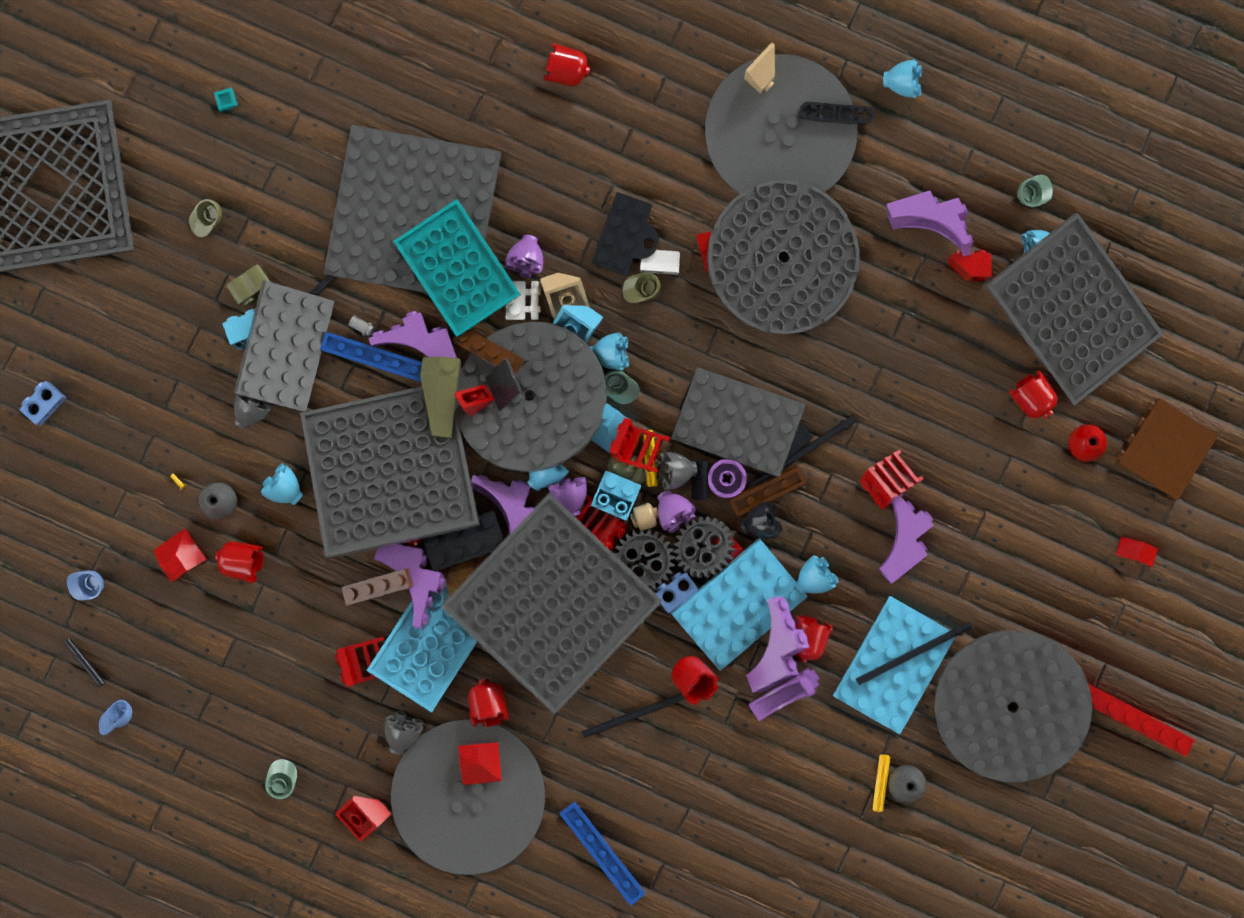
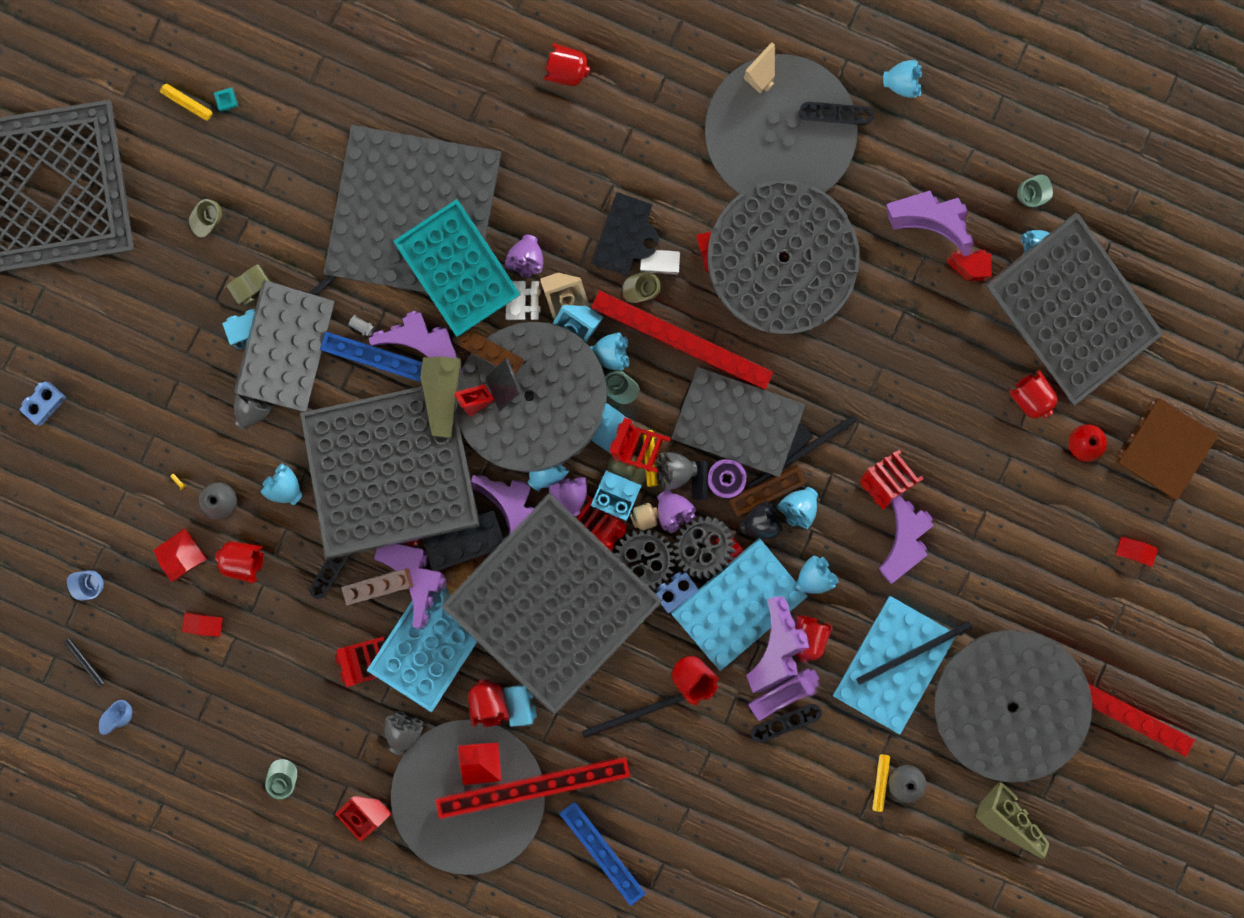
none -> yellow axle [160,84,212,121]
none -> red slope [182,612,223,637]
none -> black beam [310,554,351,599]
none -> red brick [435,756,630,819]
none -> medium azure slope [503,684,537,727]
none -> red brick [591,290,773,390]
none -> black beam [750,703,822,743]
none -> medium azure piece [777,487,818,529]
none -> olive wedge [975,782,1049,859]

